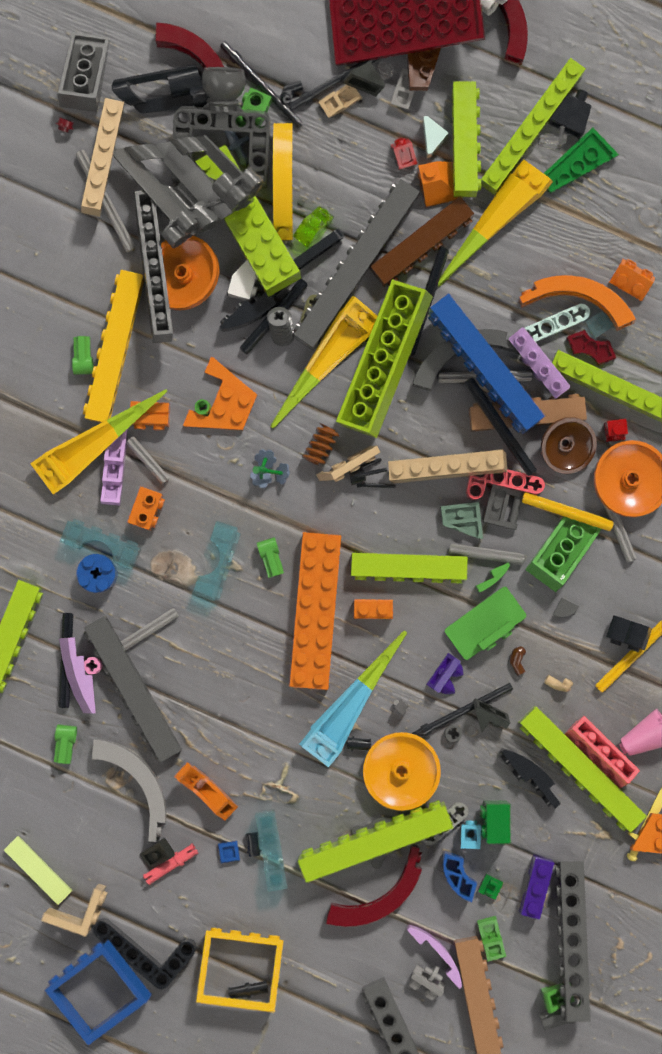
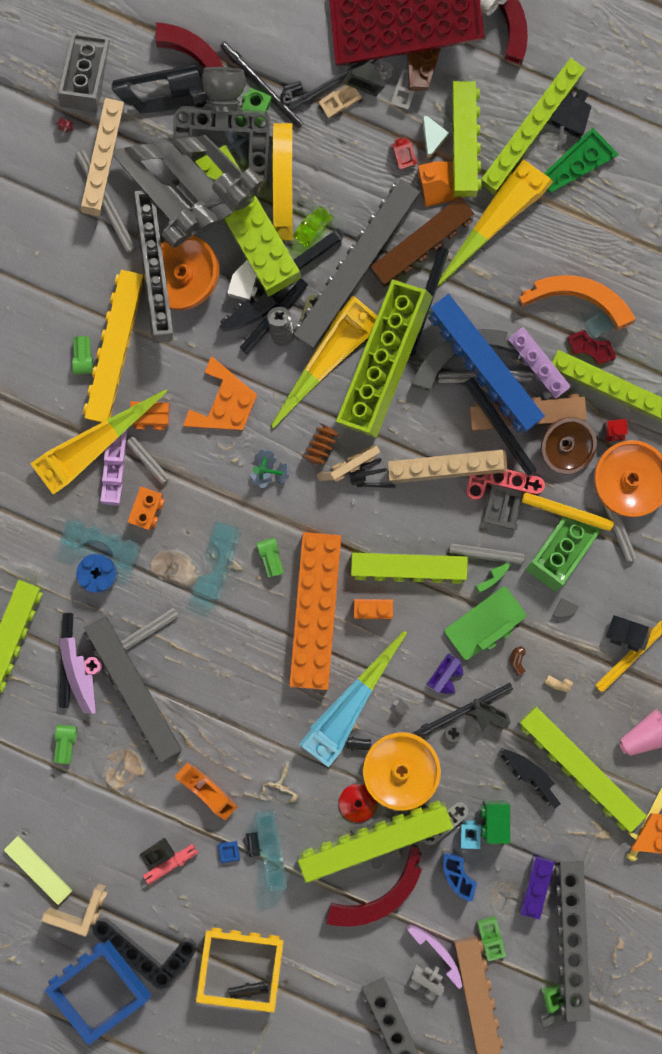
light grey arch [92,739,167,842] -> none
bright green hinge [195,399,211,415] -> none
sand green wing [440,502,483,539] -> none
green tile [478,873,504,900] -> none
light aqua beam [525,304,590,342] -> none
coral brick [565,716,640,789] -> none
orange bracket [609,259,655,301] -> none
none -> red dish [339,784,377,822]

